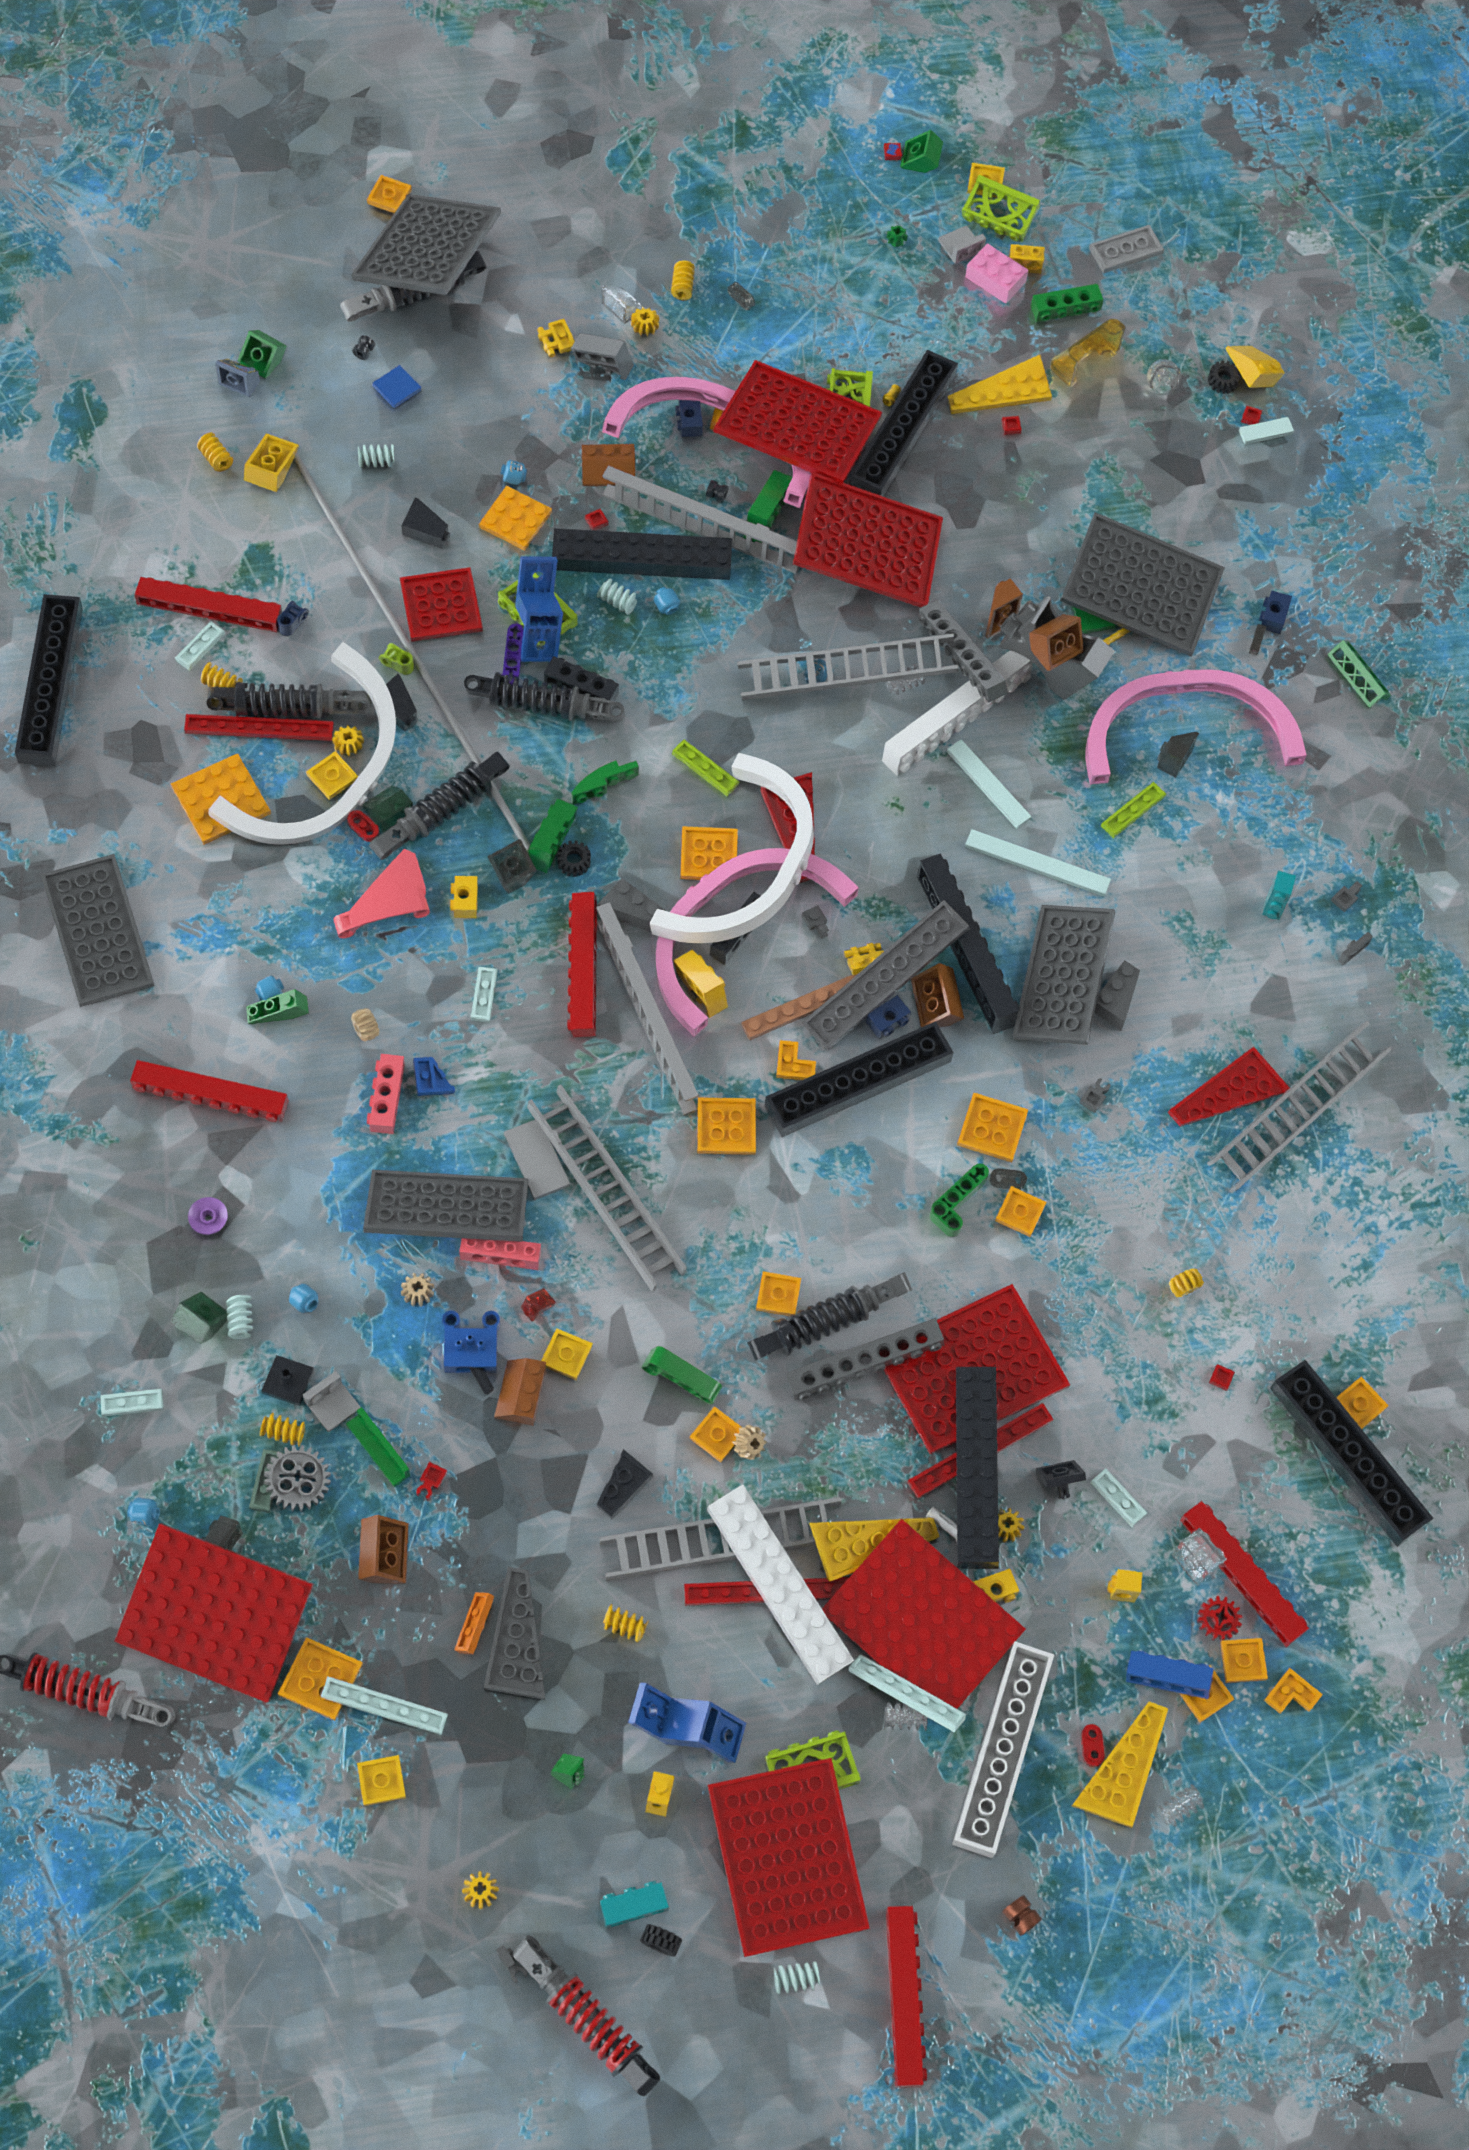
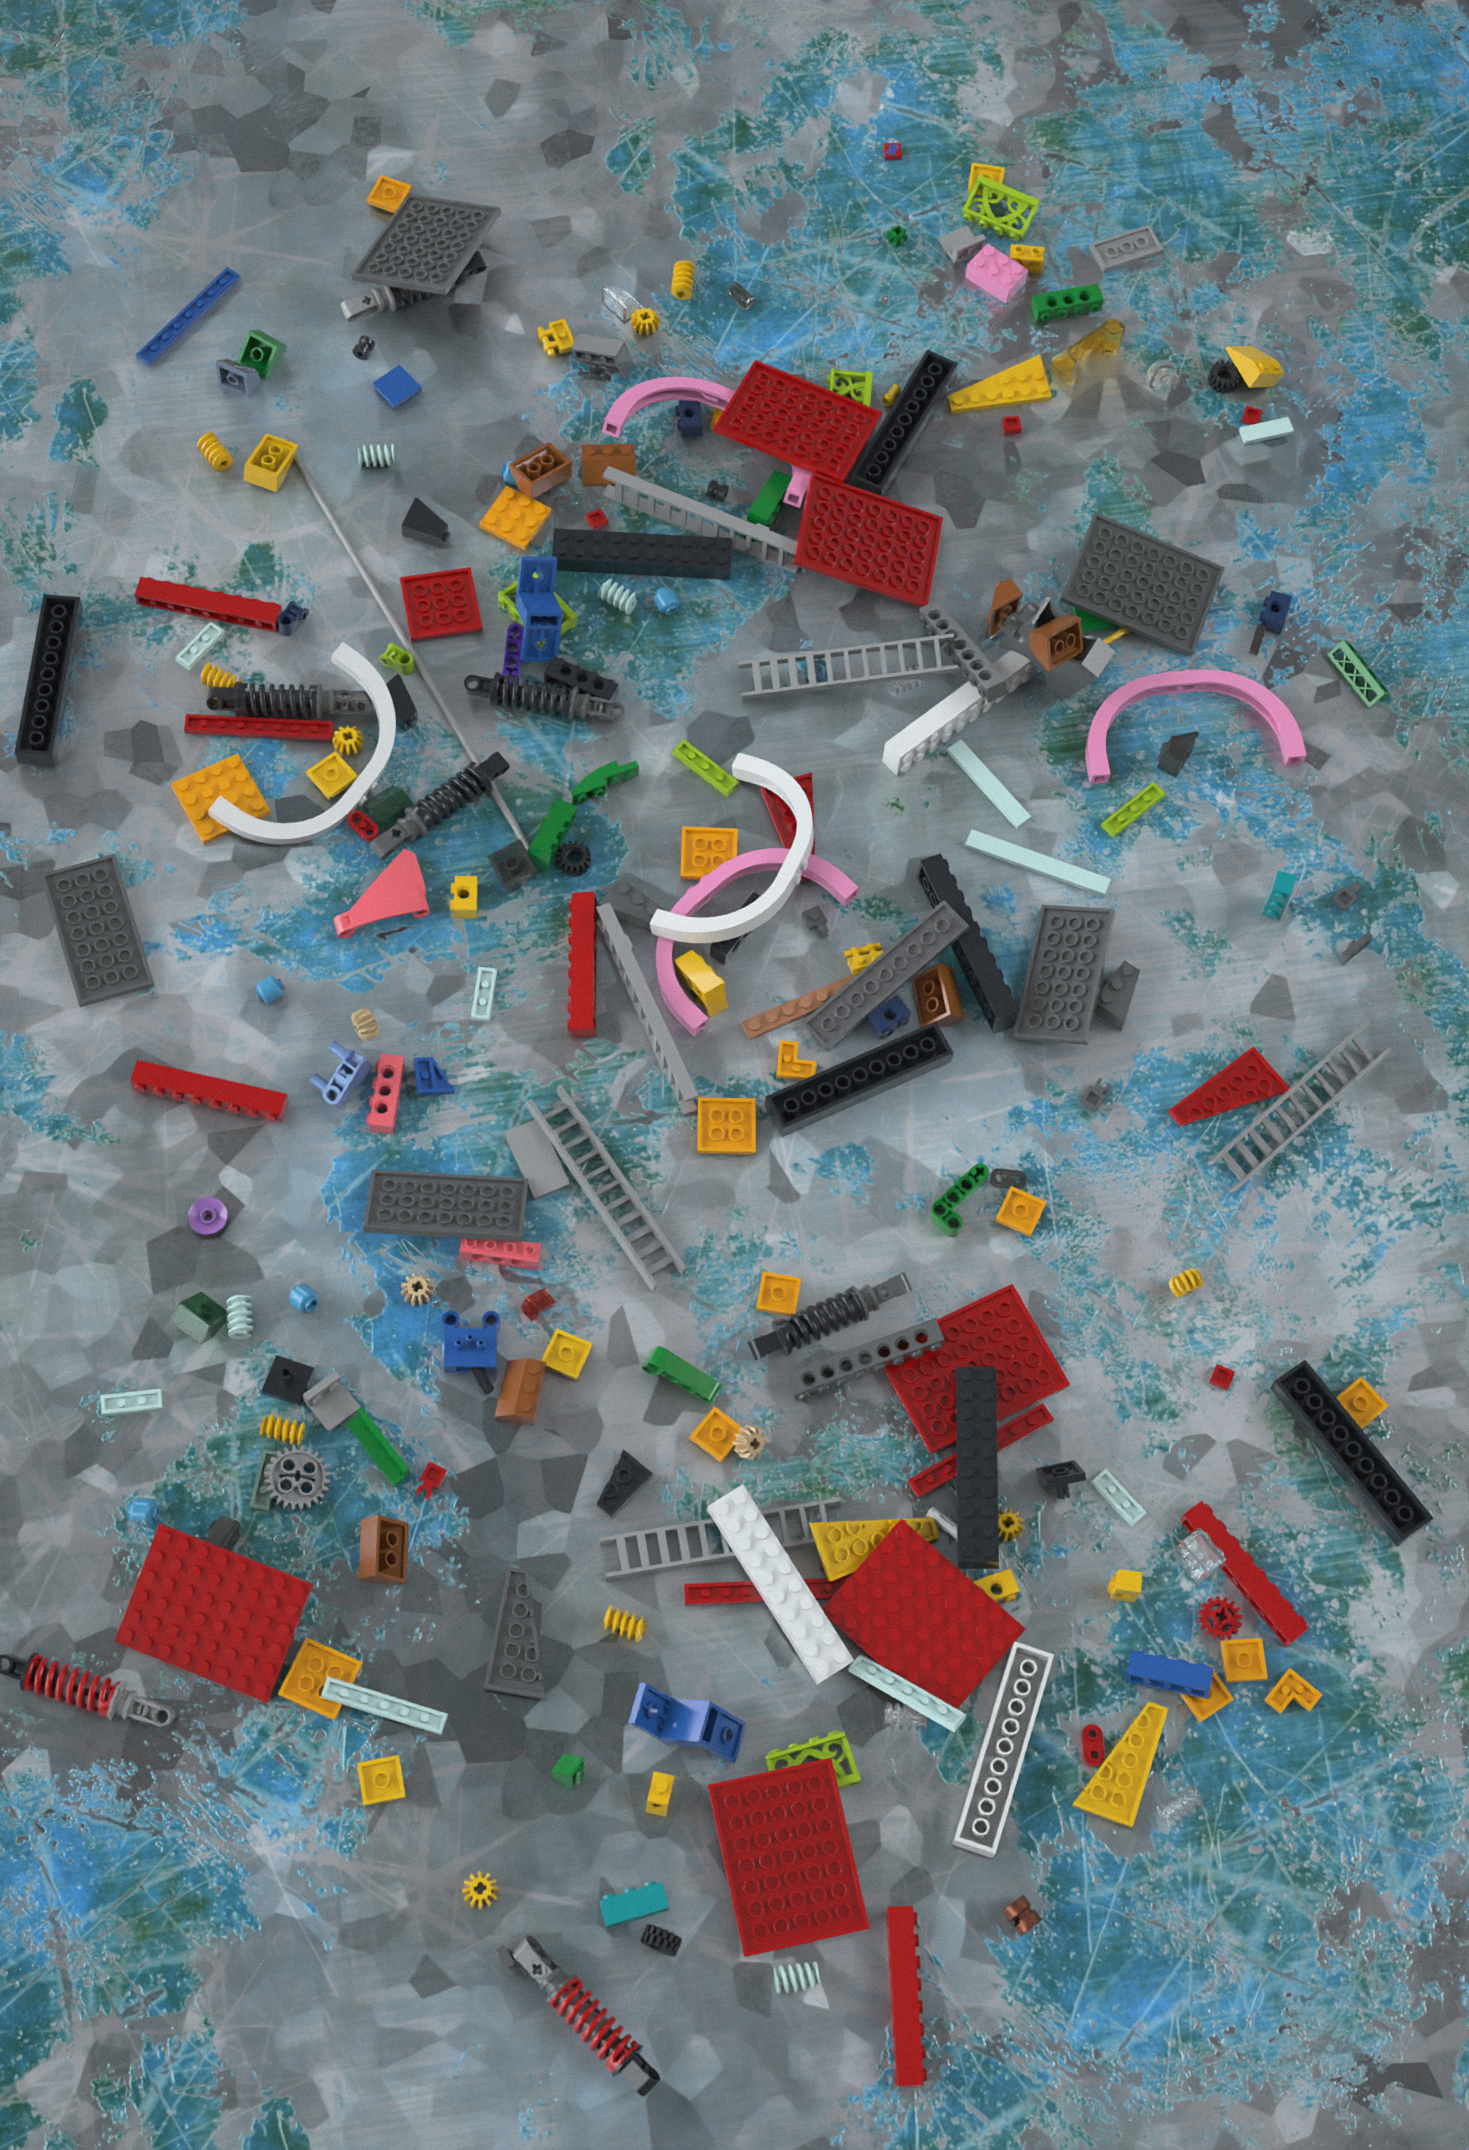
green slope [246,989,309,1024] -> none
orange plate [454,1592,494,1655] -> none
green slope [900,130,943,173] -> none
light orange plate [957,1092,1029,1163] -> none
none -> blue tile [136,267,241,367]
none -> medium blue piece [309,1041,373,1108]
none -> dark orange slope [509,442,572,500]

